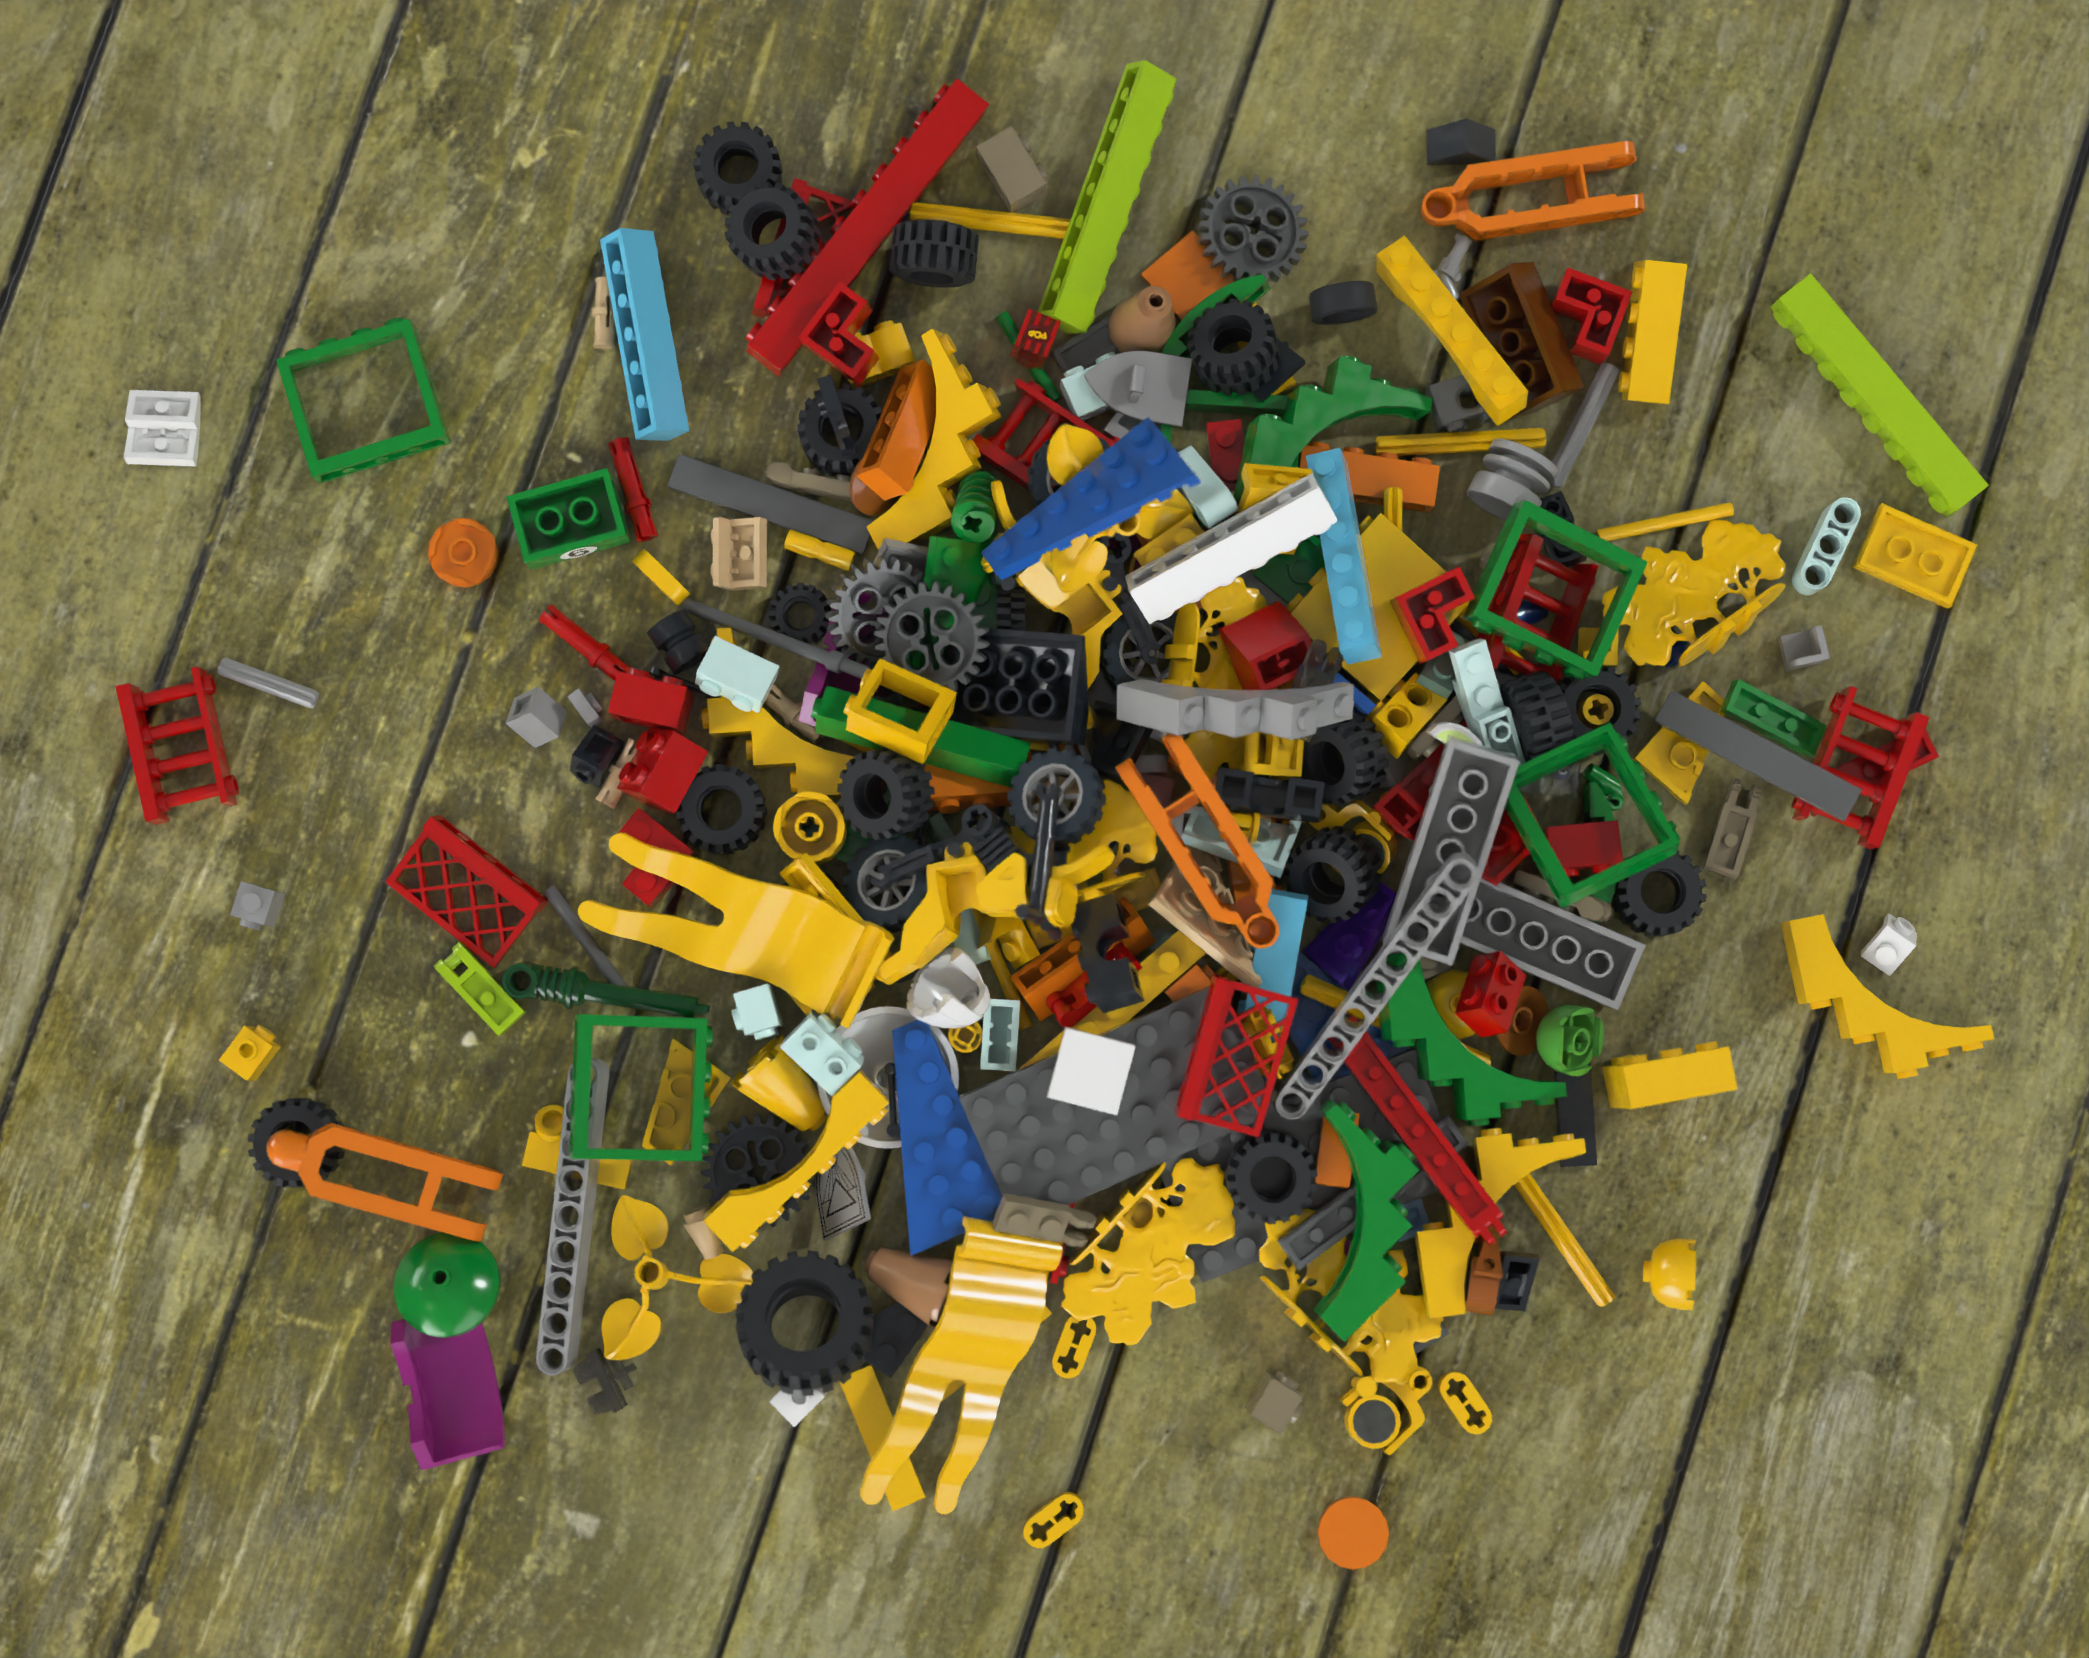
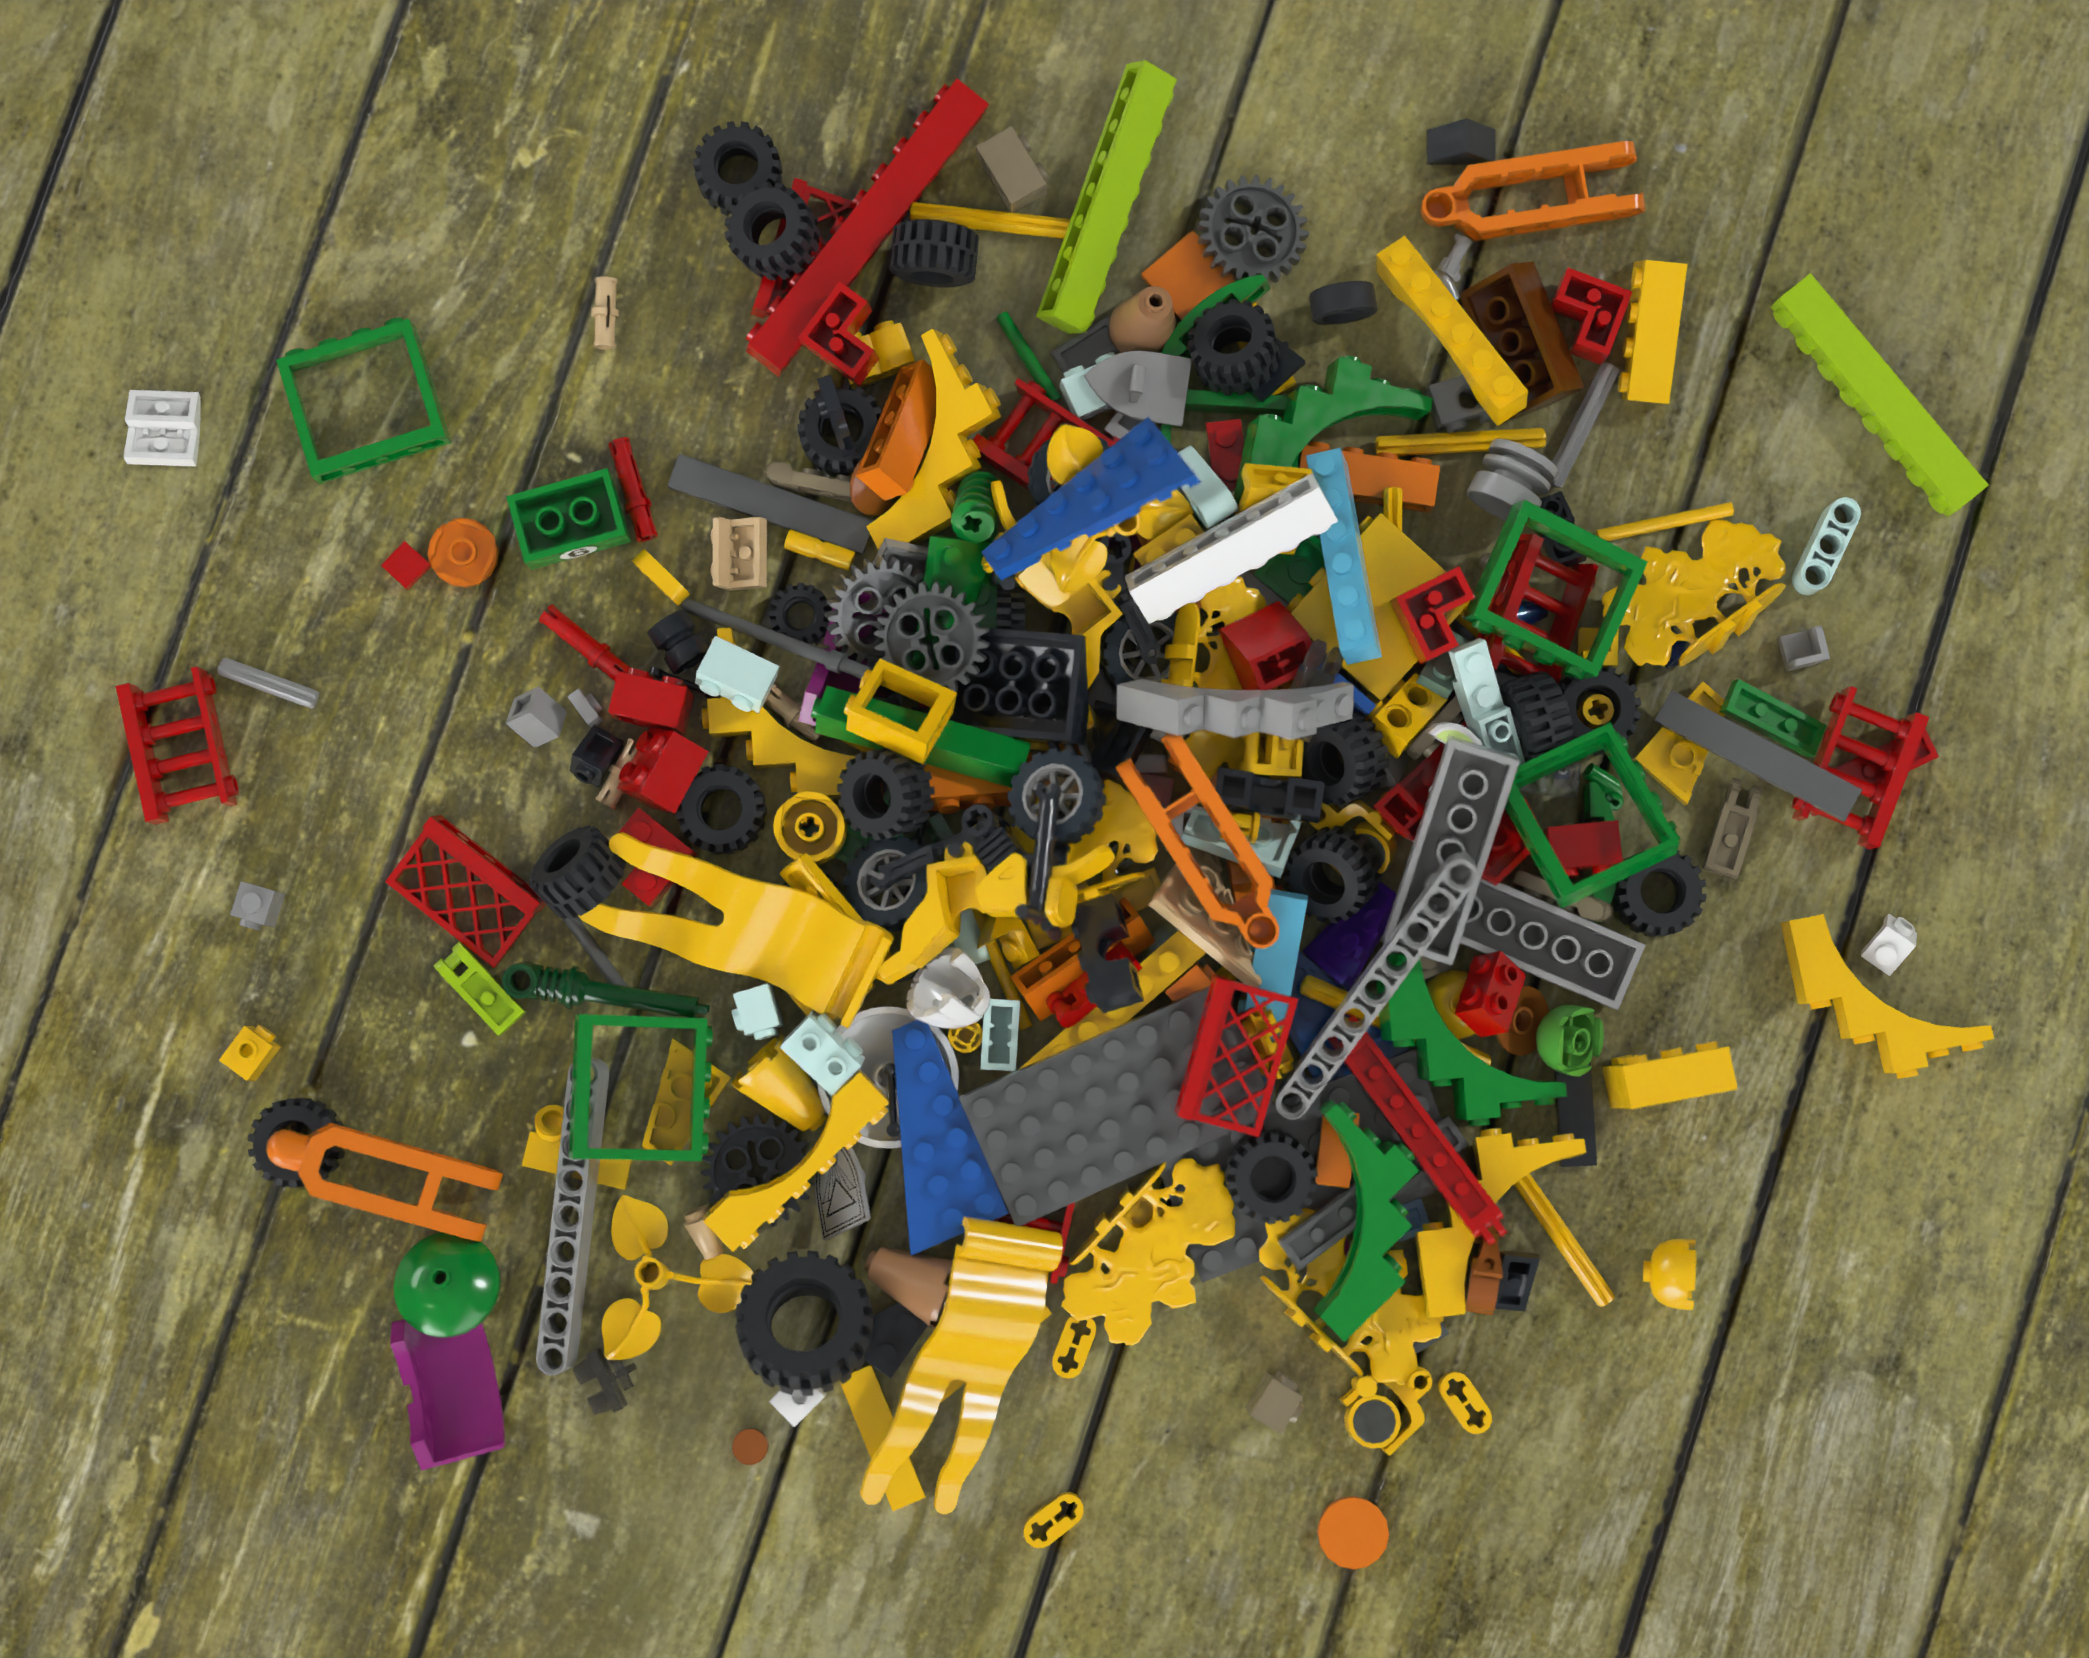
medium azure brick [600,228,689,441] -> none
dark tan hinge [992,1194,1097,1248] -> none
clear red brick [1009,309,1061,369] -> none
white tile [1047,1027,1135,1115] -> none
yellow tile [1853,503,1977,609] -> none
none -> red tile [381,541,432,591]
none -> black tyre [529,825,626,919]
none -> dark orange tile [732,1428,769,1465]

